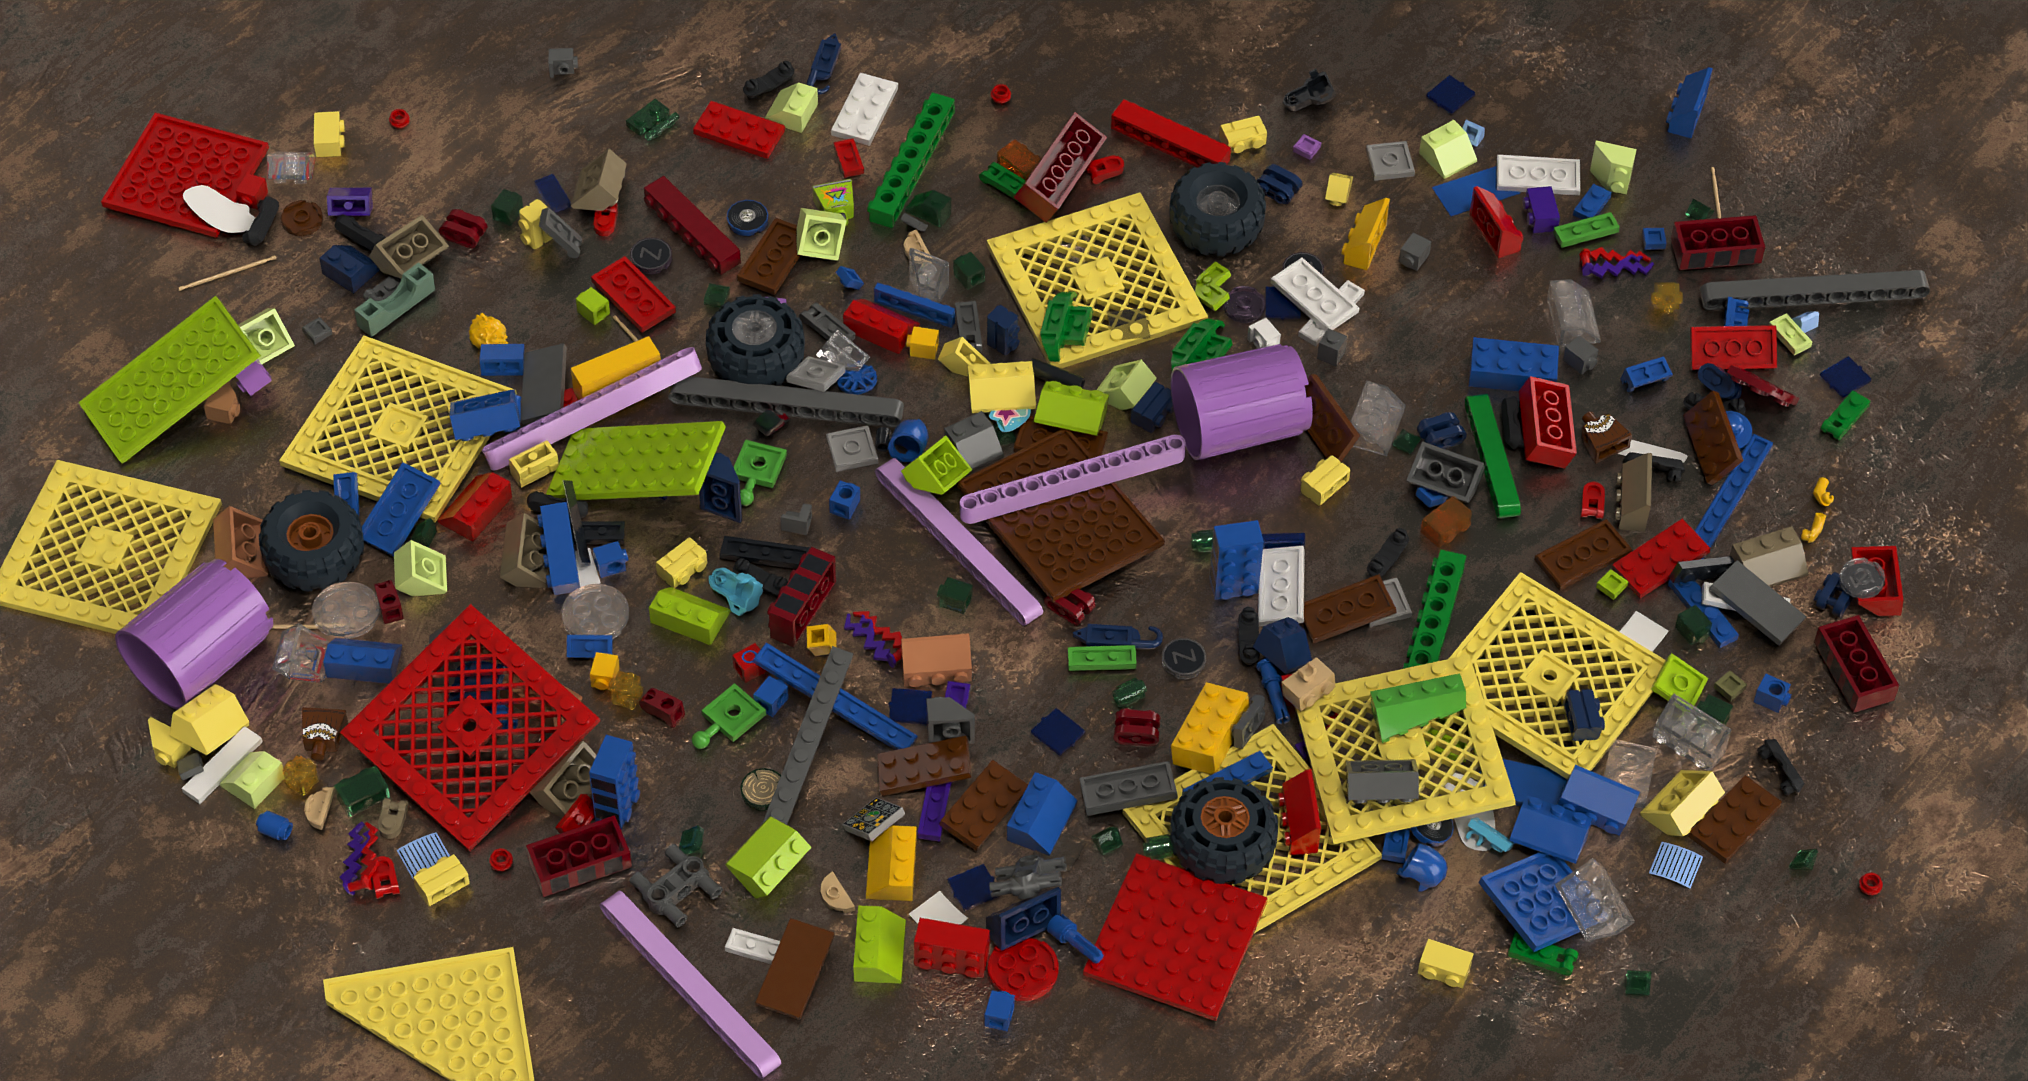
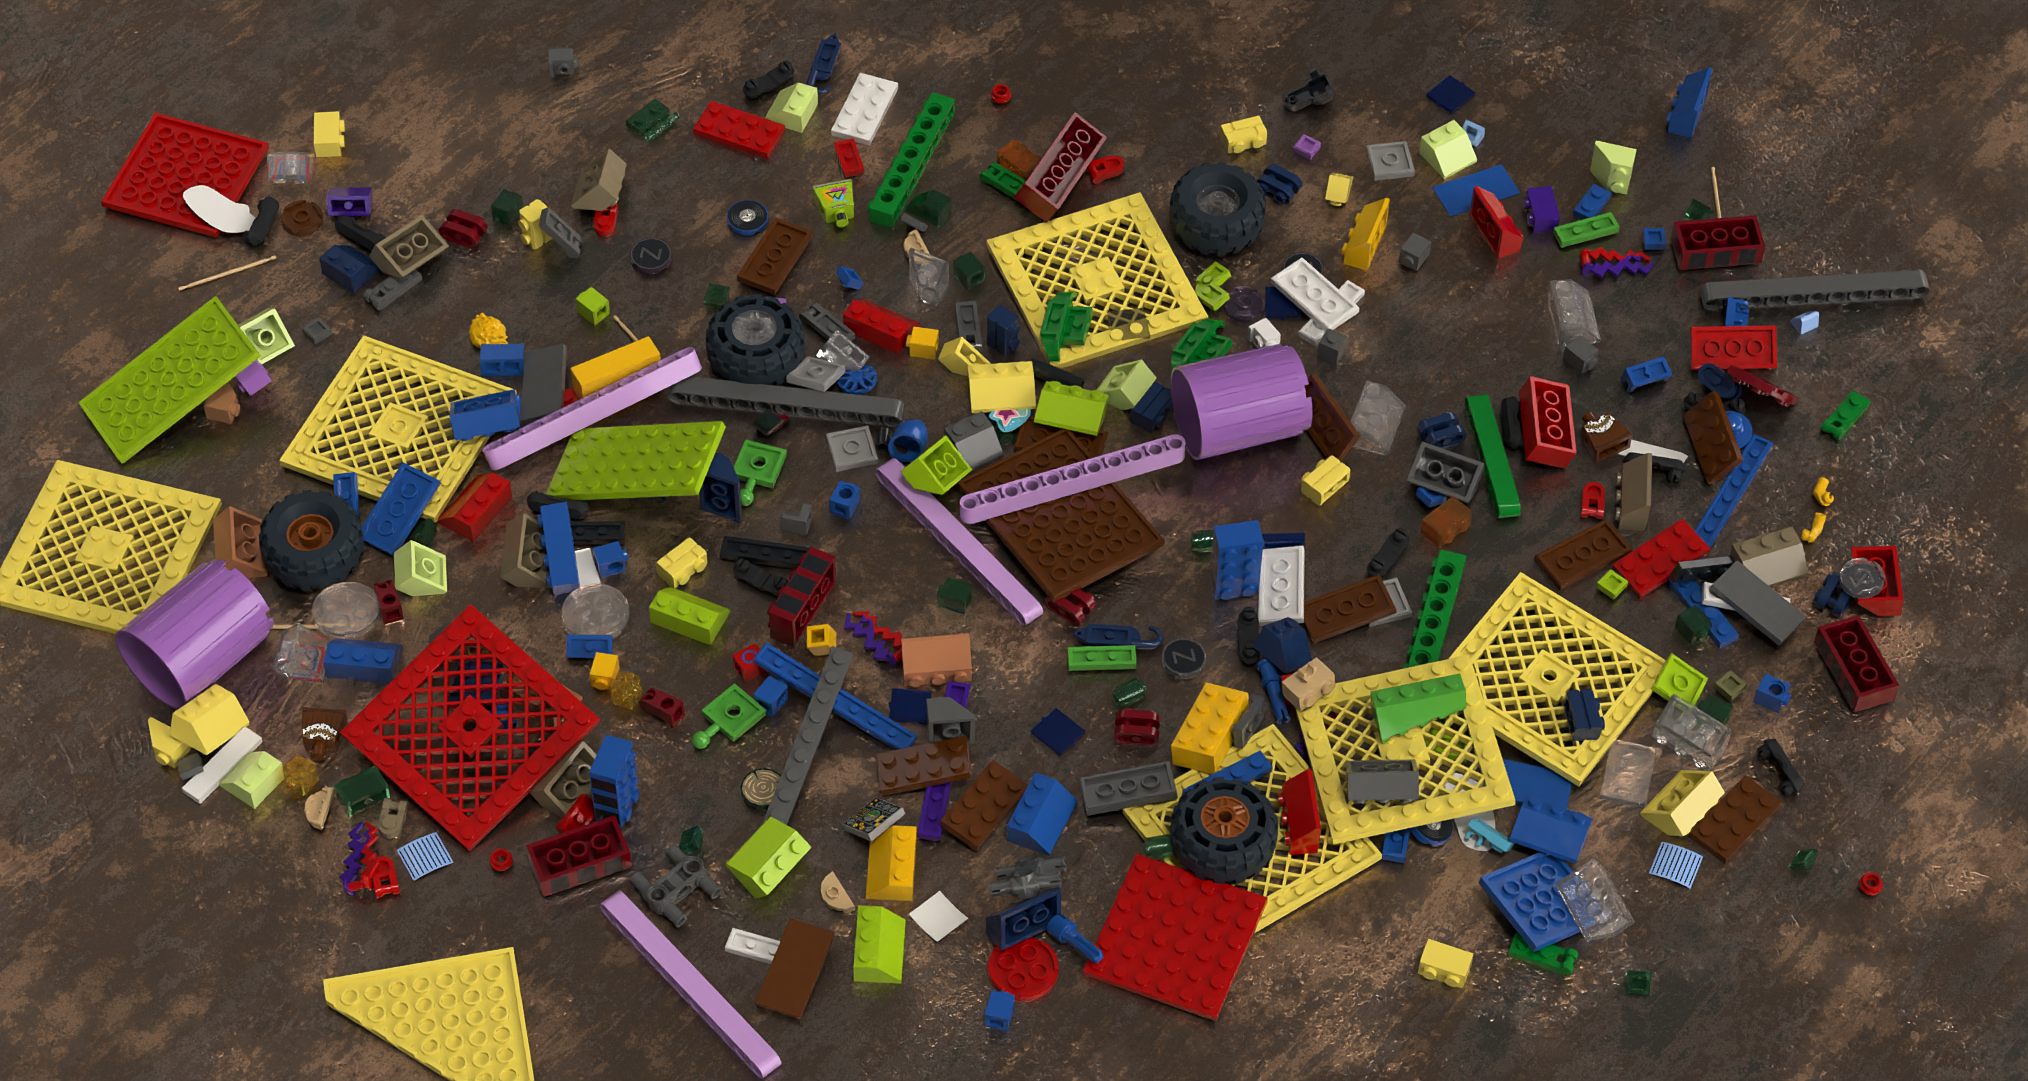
red brick [236,173,268,210] -> none
blue brick [256,811,293,840] -> none
sand green arch [354,262,435,337] -> none
red plate [389,109,410,128] -> none
light yellow brick [413,854,470,907] -> none
light yellow brick [508,440,559,488] -> none
clear blue tile [534,174,571,213] -> none
black sticker [563,480,591,563] -> none
red plate [591,256,676,333] -> none
dark red brick [644,176,741,275] -> none
medium azure piece [709,567,763,616] -> none
yellowish green slope [797,208,847,261] -> none
blue plate [874,282,955,328] -> none
red brick [914,917,990,978] -> none
clear blue piece [947,864,999,911] -> none
clear green slope [1091,826,1123,855] -> none
red brick [1111,99,1231,168] -> none
clear green slope [1392,429,1422,454] -> none
blue piece [1396,843,1448,892] -> none
blue brick [1468,337,1559,391] -> none
white tile [1497,155,1580,195] -> none
blue slope [1556,765,1640,836] -> none
white sticker [1619,611,1668,652] -> none
clear yellow brick [1651,282,1683,314] -> none
yellowish green plate [1769,313,1812,355] -> none
clear blue piece [1820,356,1872,398] -> none

